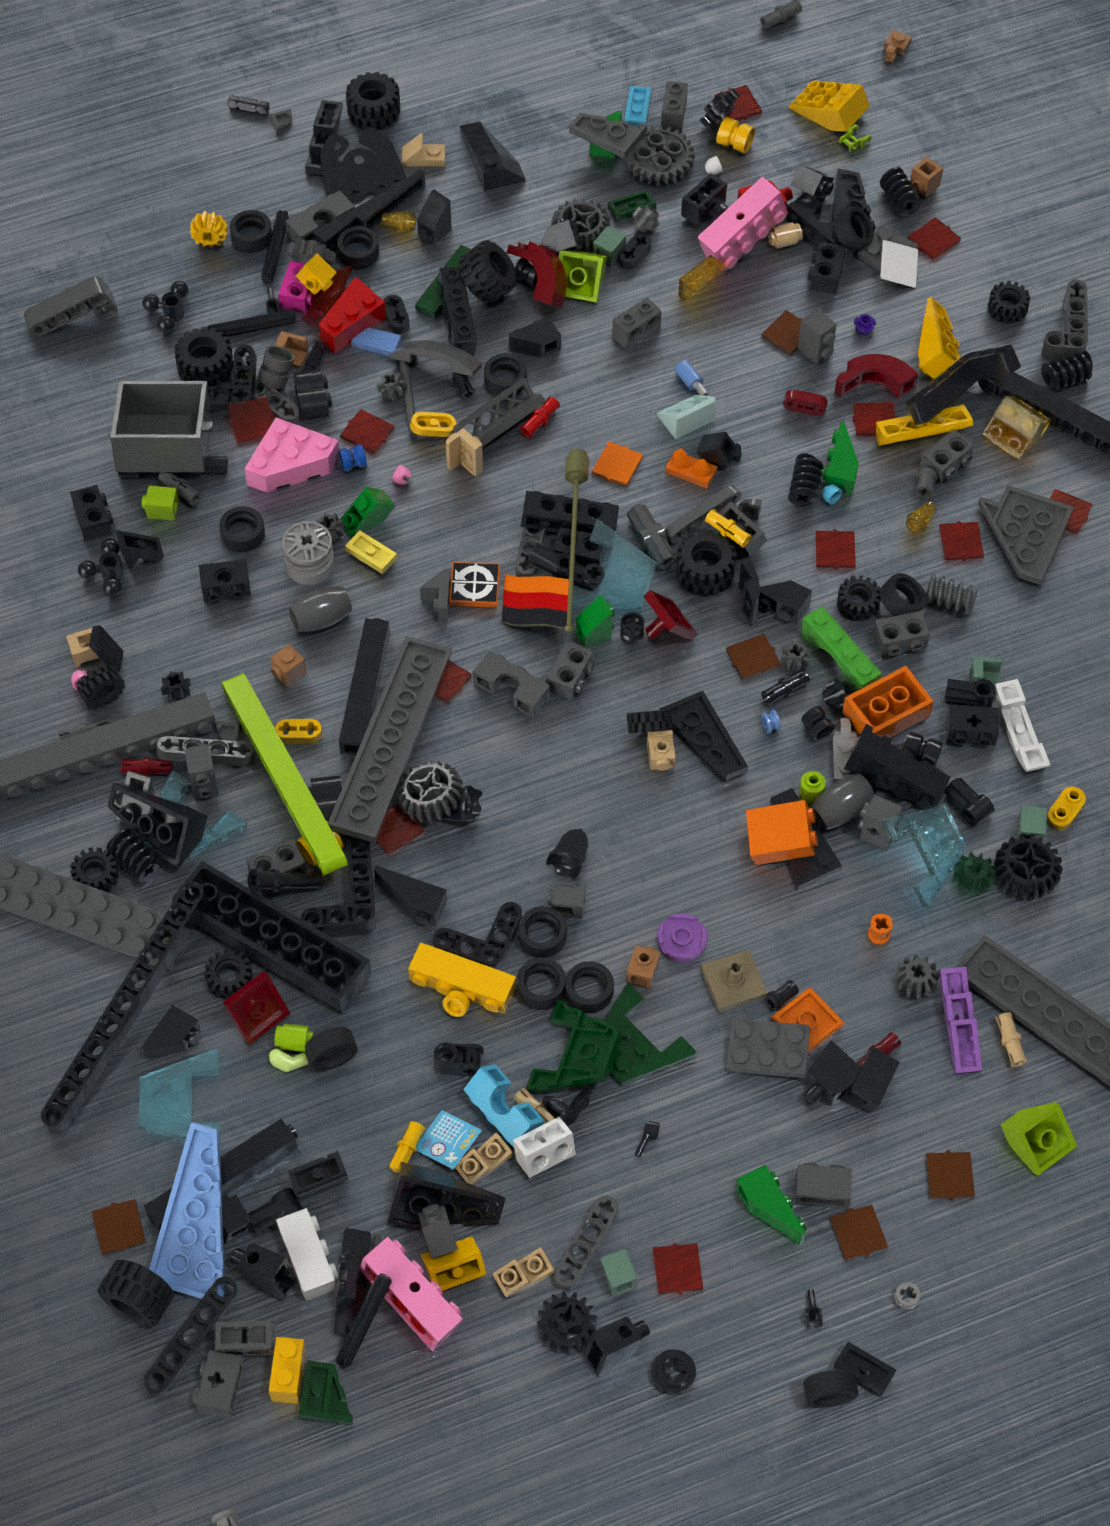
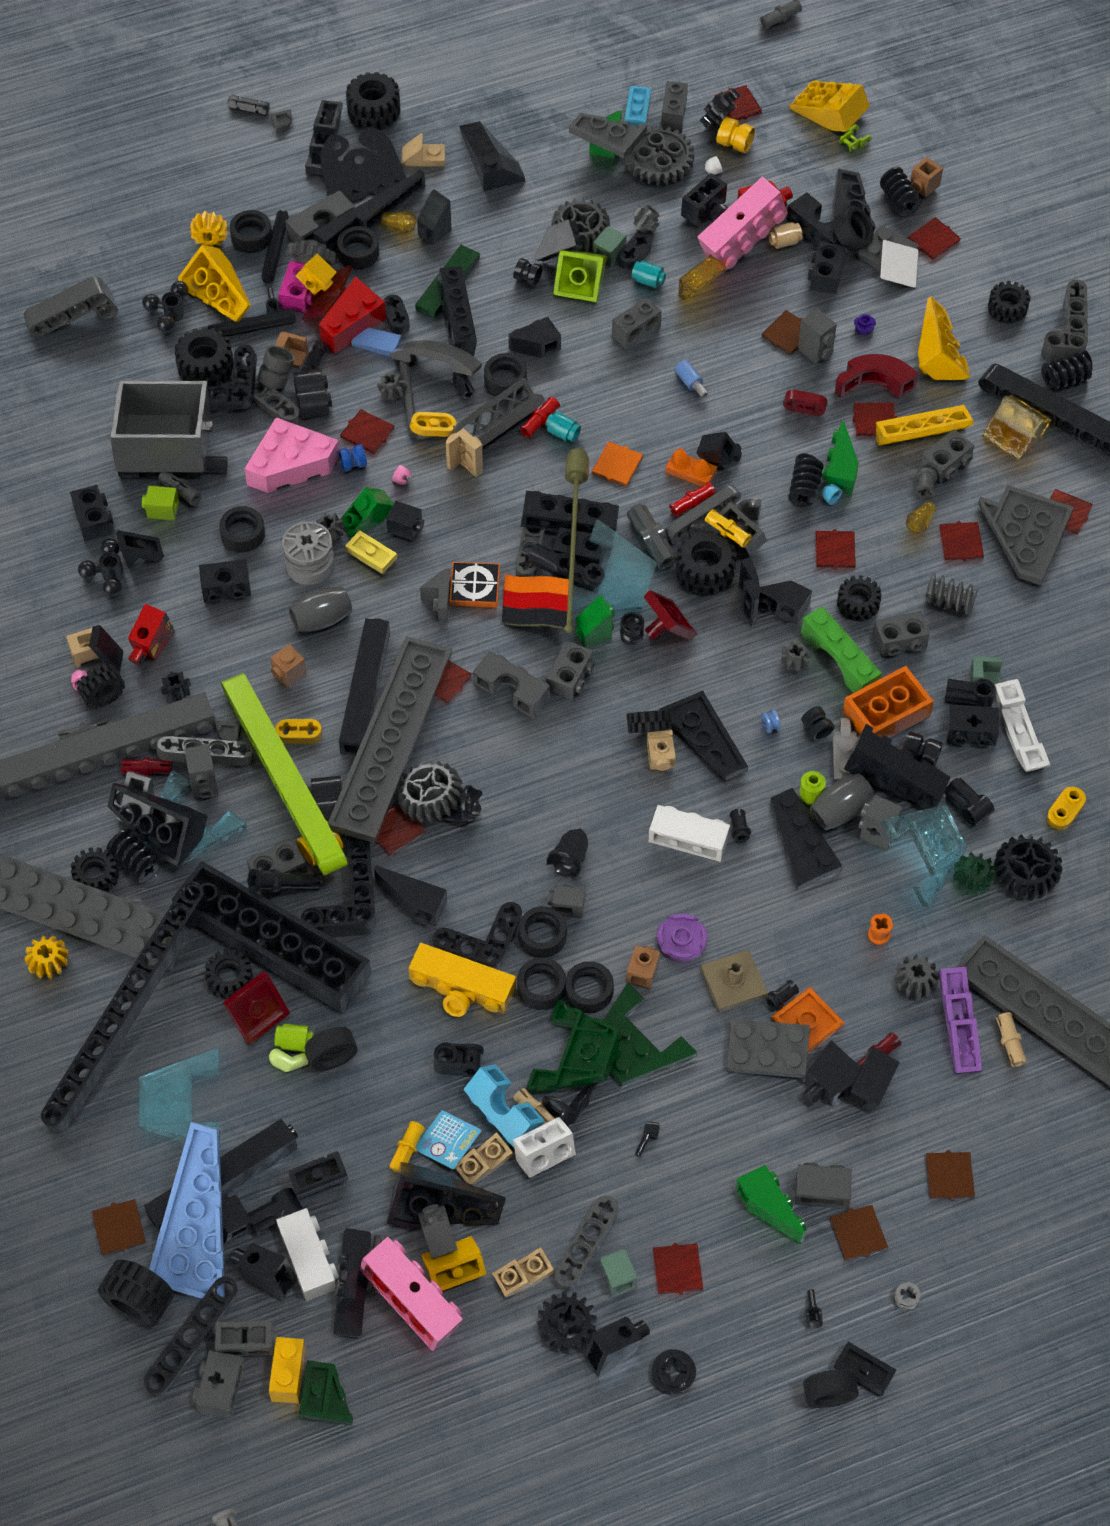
black slope [142,1005,201,1059] -> none
clear red piece [228,397,274,443] -> none
black axle [336,1273,392,1368] -> none
black tyre [459,240,517,303] -> none
dark red arch [506,241,567,307] -> none
dark green tile [608,189,657,223] -> none
light aqua slope [657,394,716,440] -> none
reddish brown piece [726,634,781,681] -> none
orange brick [746,800,818,865] -> none
black pin [761,669,810,706] -> none
brick [791,165,834,198] -> none
black gear [822,678,853,710] -> none
black tyre [880,573,927,616] -> none
medium nougat plate [884,30,912,63] -> none
black beam [906,344,1021,425] -> none
lime slope [1000,1102,1078,1176] -> none
sand green panel [1017,805,1047,840] -> none
none -> yellow gear [24,934,69,979]
none -> red torso [128,604,175,666]
none -> yellow wedge [178,245,251,322]
none -> black brick [386,501,425,541]
none -> teal brick [546,411,582,442]
none -> teal brick [632,261,666,289]
none -> white brick [648,805,730,862]
none -> red pin [669,482,716,518]
none -> black pin [729,809,751,842]

